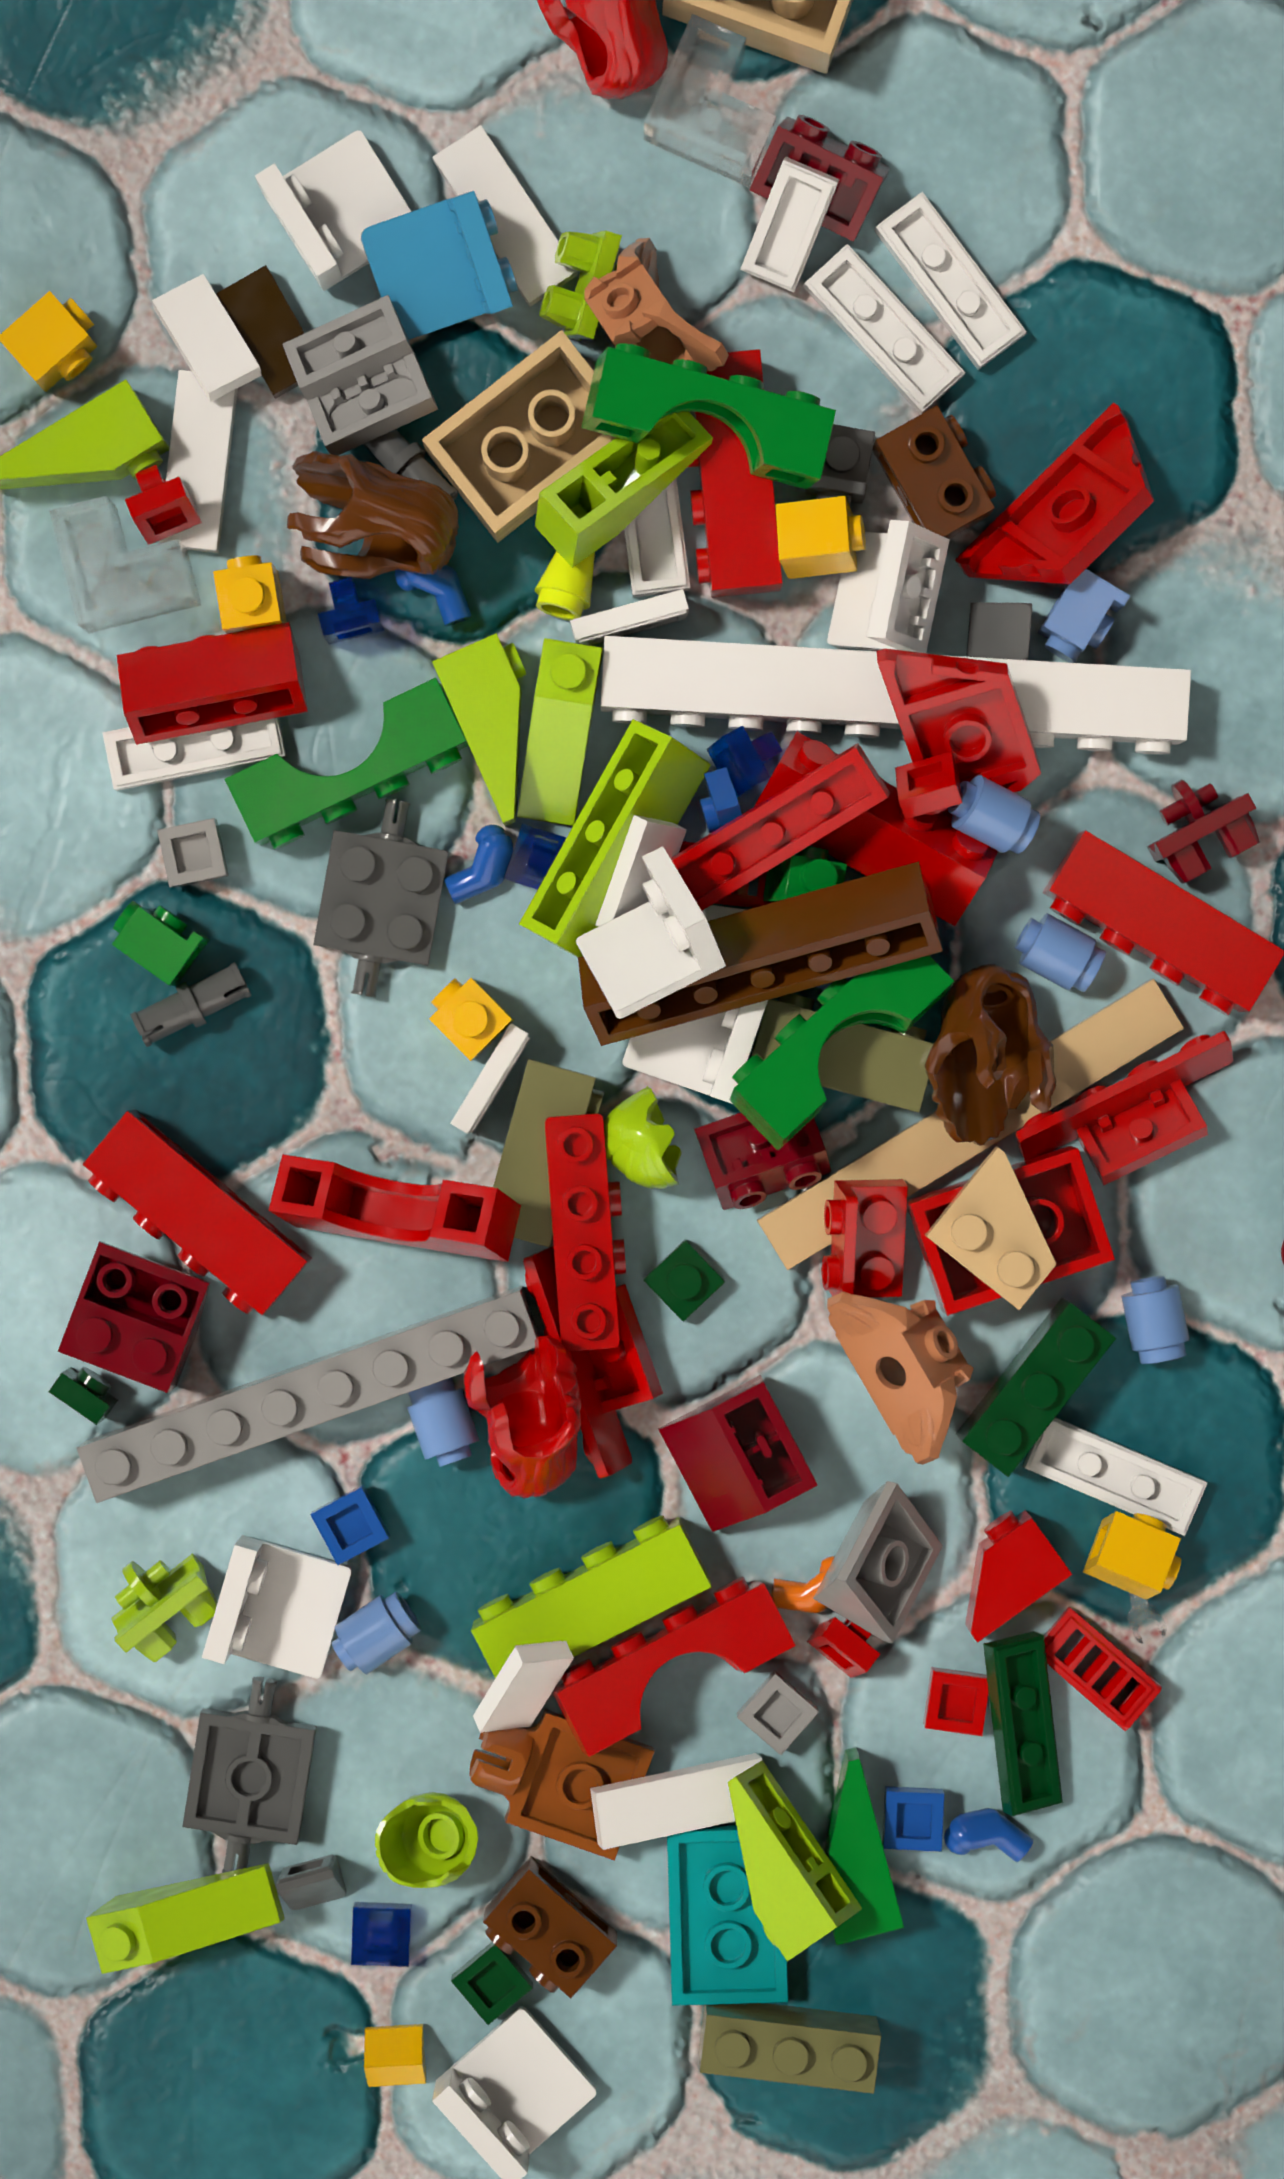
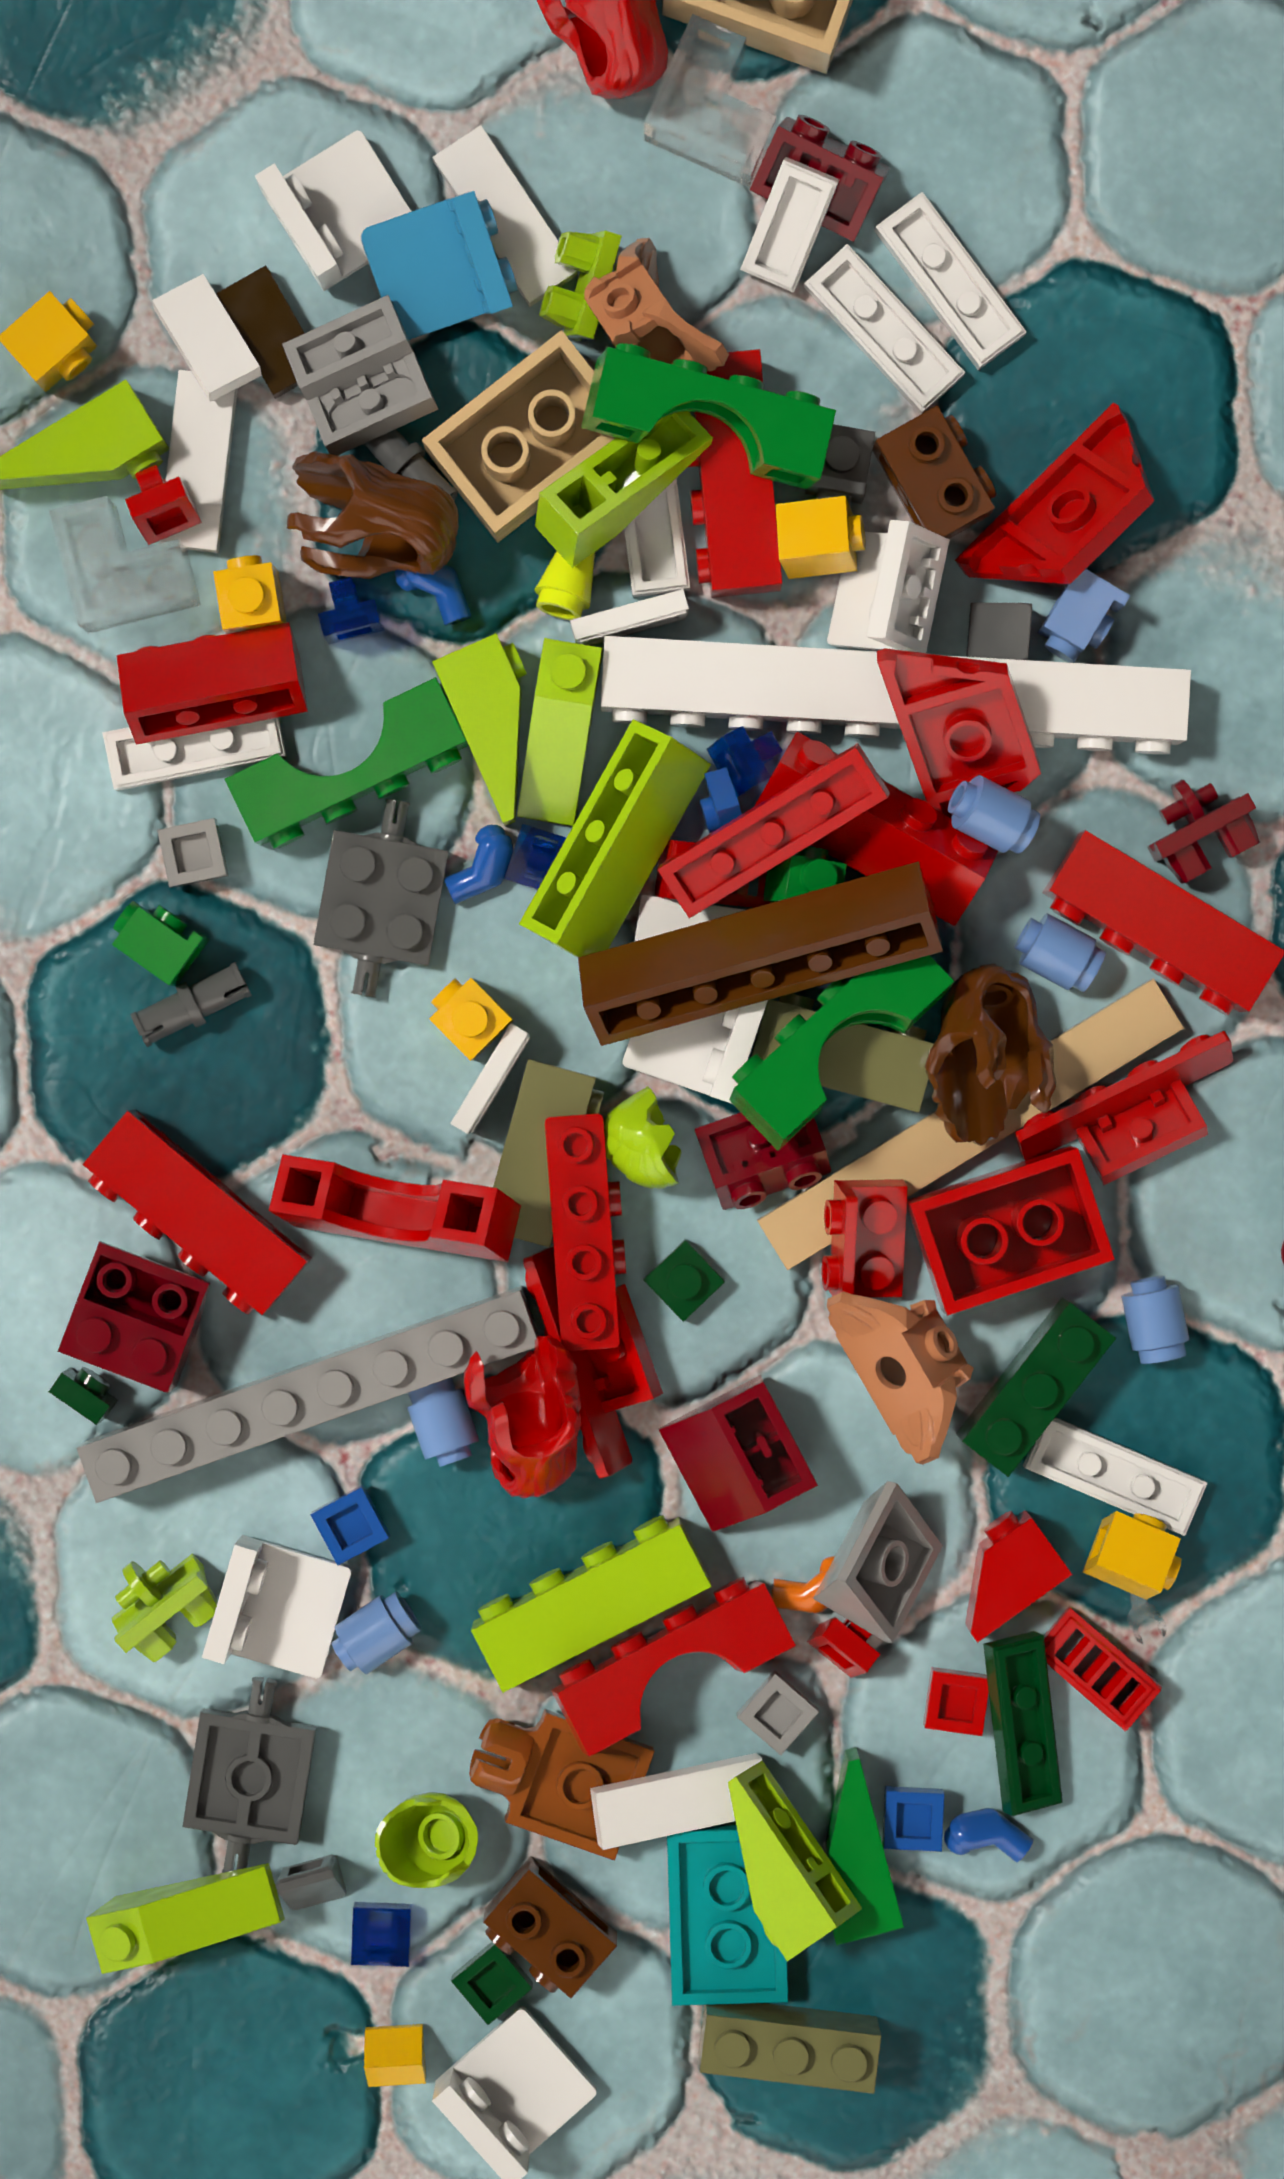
white tile [473,1641,574,1733] -> none
white bracket [576,846,726,1019] -> none
white tile [595,815,687,927] -> none
red plate [895,751,962,820] -> none
tan wing [925,1147,1056,1310] -> none

